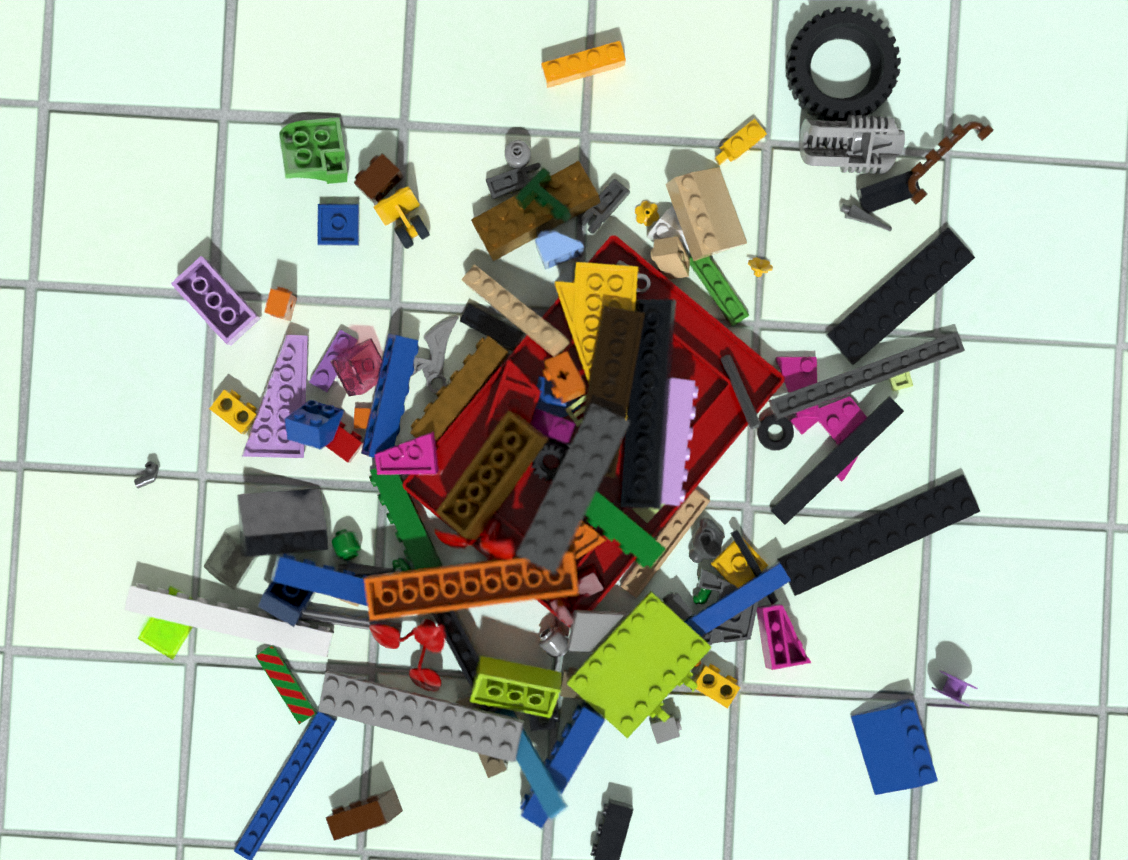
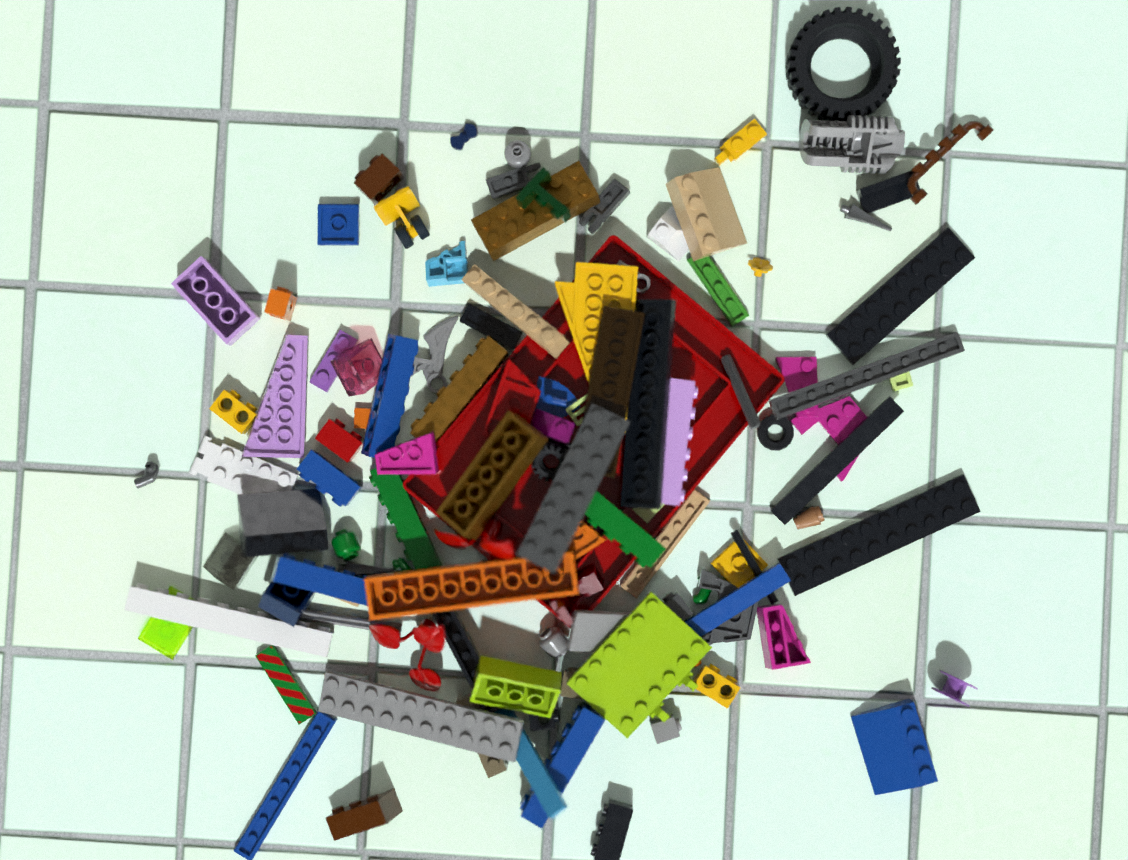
bright green slope [279,117,348,184] -> none
blue slope [285,400,344,450] -> none
light blue slope [535,230,583,270] -> none
light orange brick [541,41,626,88] -> none
orange brick [543,352,585,404] -> none
yellow plant [635,201,659,227] -> none
tan brick [651,237,690,279] -> none
dark grey hair [689,518,725,563] -> none
none -> white hinge [189,435,299,494]
none -> blue brick [297,449,363,507]
none -> medium azure slope [425,241,468,287]
none -> dark blue piece [450,123,478,151]
none -> medium nougat cone [793,505,825,530]

